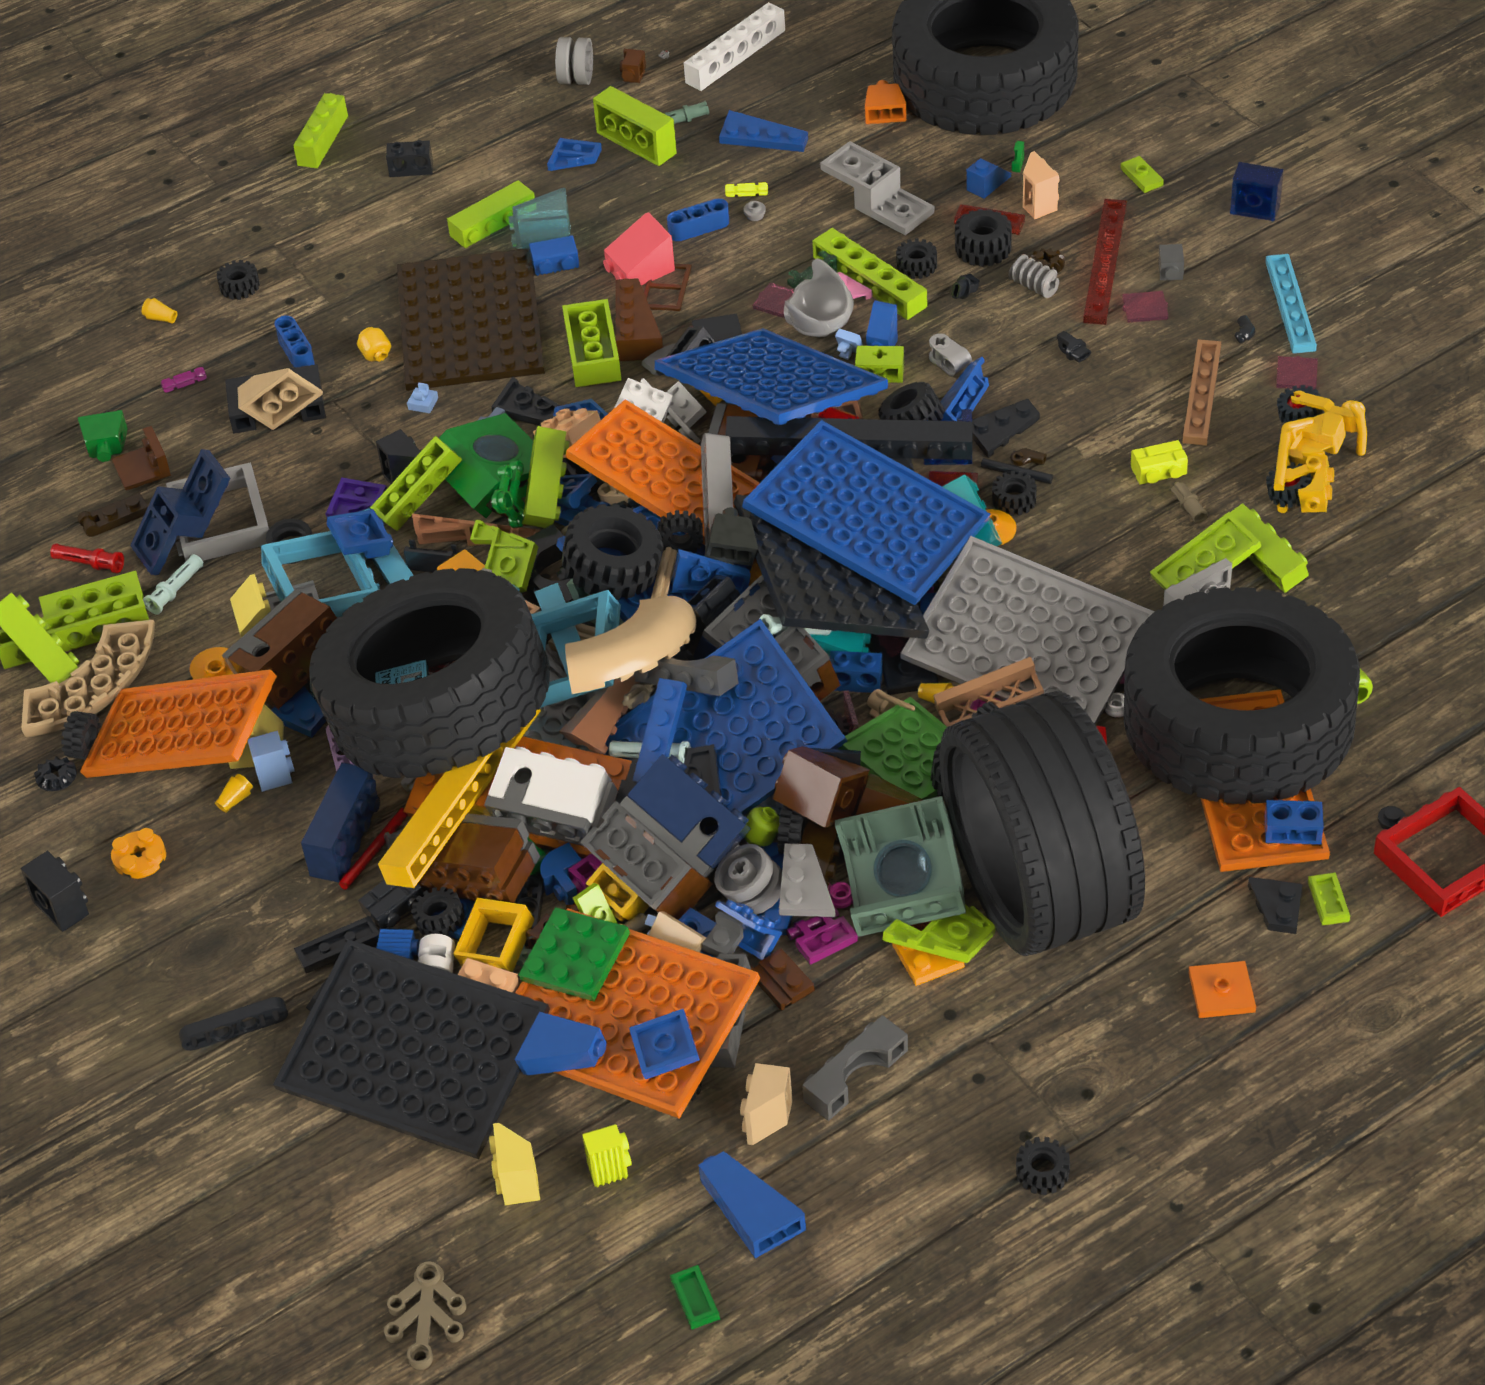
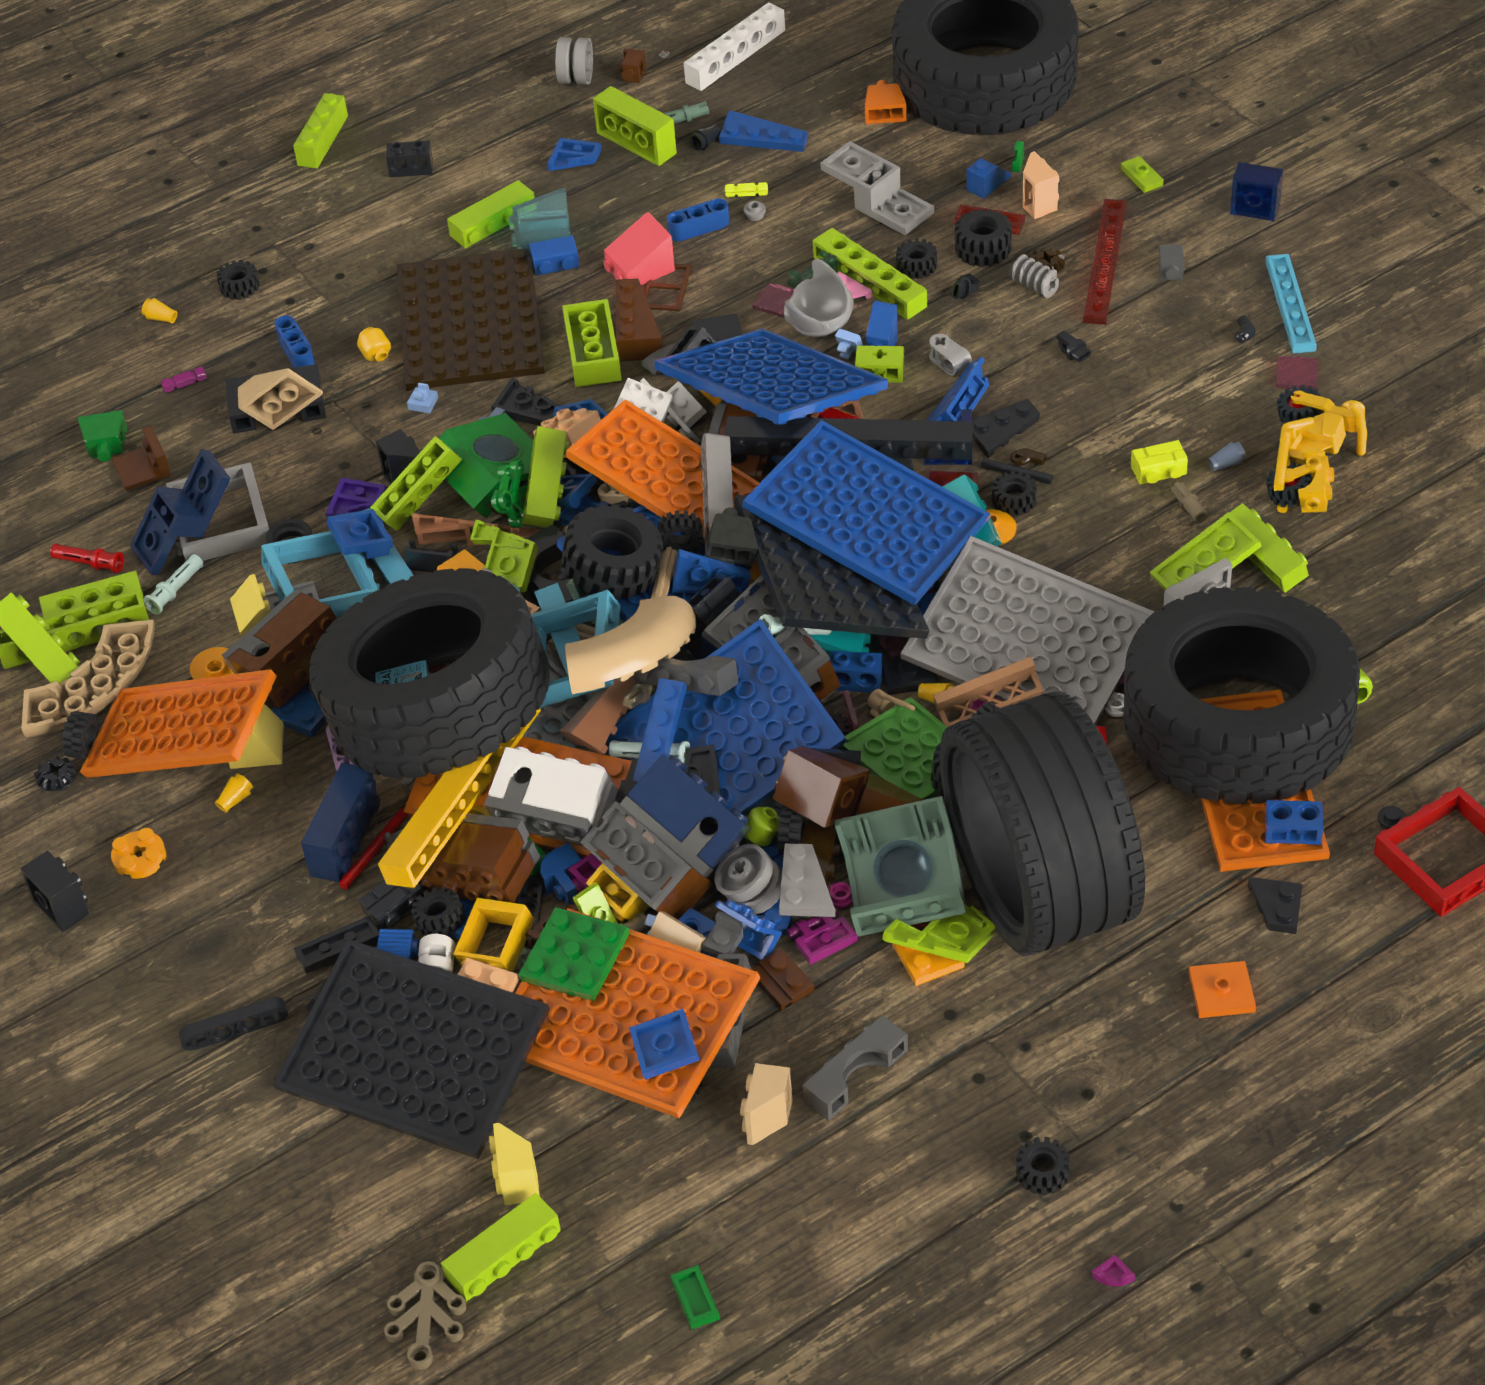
dark brown plate [77,492,148,537] -> none
light blue brick [248,730,294,792] -> none
blue slope [515,1012,607,1075] -> none
neon yellow brick [582,1124,632,1187] -> none
blue slope [698,1151,806,1258] -> none
black tyre [878,382,944,421] -> none
clear pink piece [1122,291,1168,323] -> none
medium nougat plate [1182,339,1222,446] -> none
lime plate [1308,872,1350,926] -> none
none -> lime brick [441,1193,561,1302]
none -> black cone [689,125,721,150]
none -> magenta tile [1092,1254,1135,1286]
none -> sand blue cone [1208,441,1246,472]

